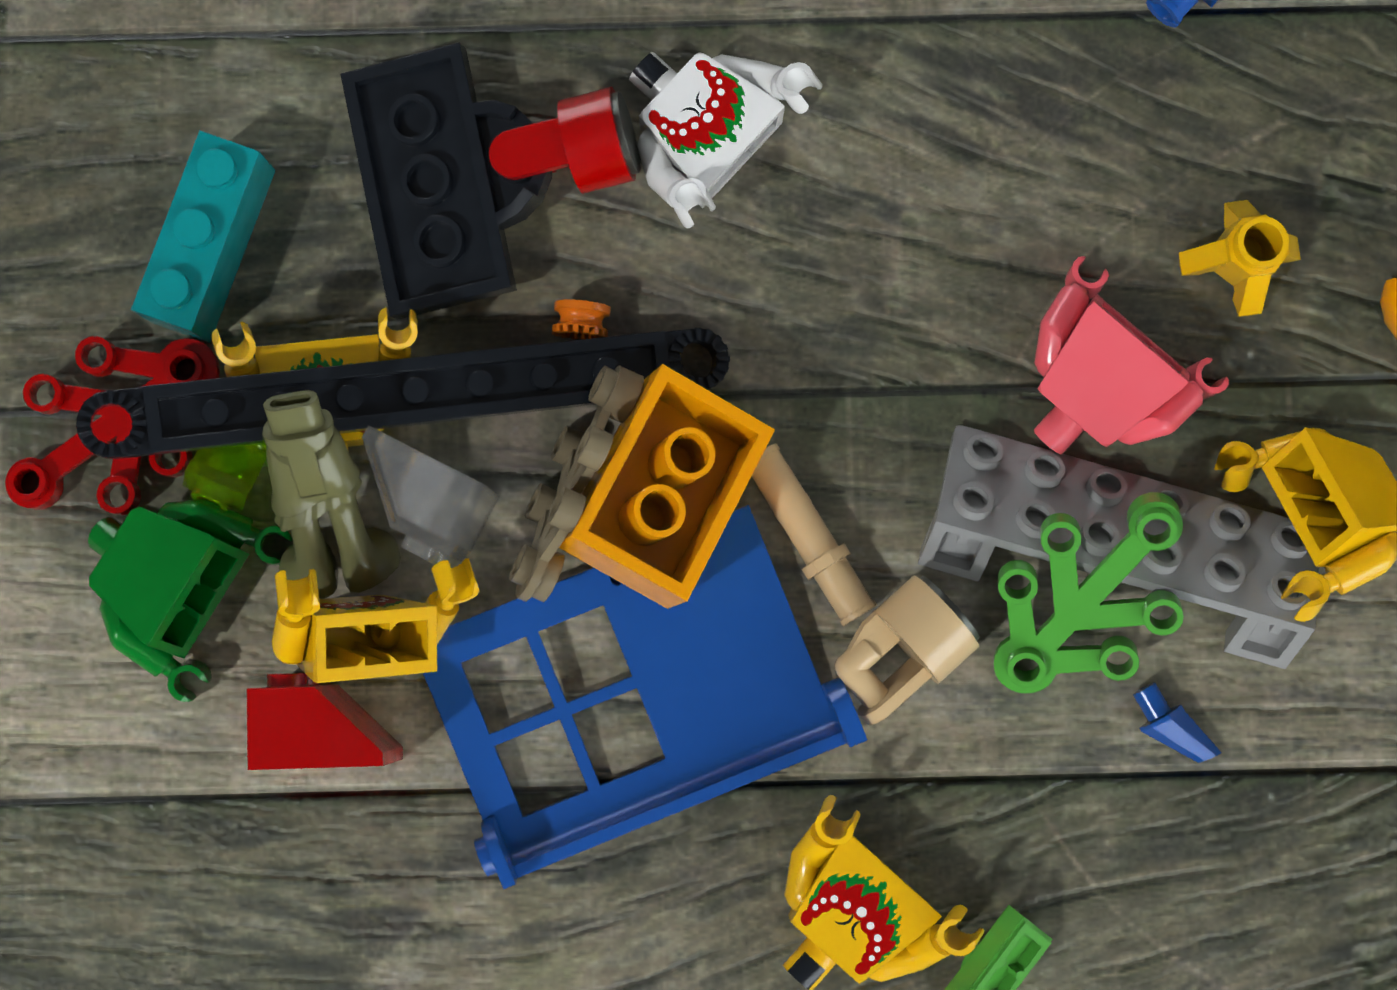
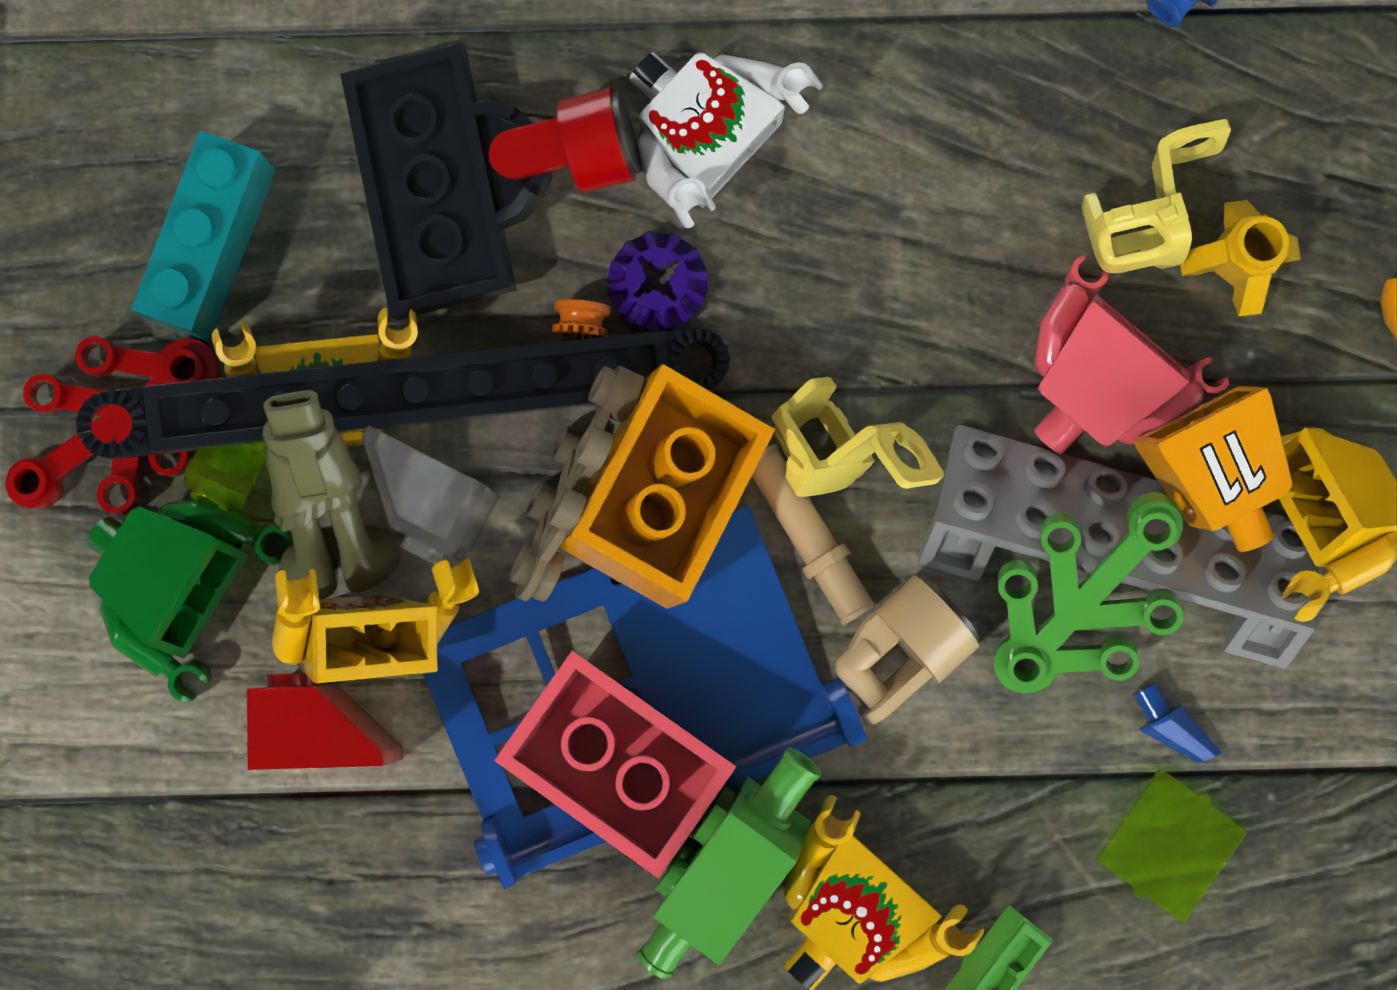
none -> coral brick [494,651,736,879]
none -> dark purple gear [608,231,708,332]
none -> bright green brick [636,747,822,979]
none -> light yellow piece [771,377,944,497]
none -> light yellow piece [1082,119,1231,273]
none -> clear neon green piece [1095,769,1248,924]
none -> light orange torso [1133,386,1293,552]

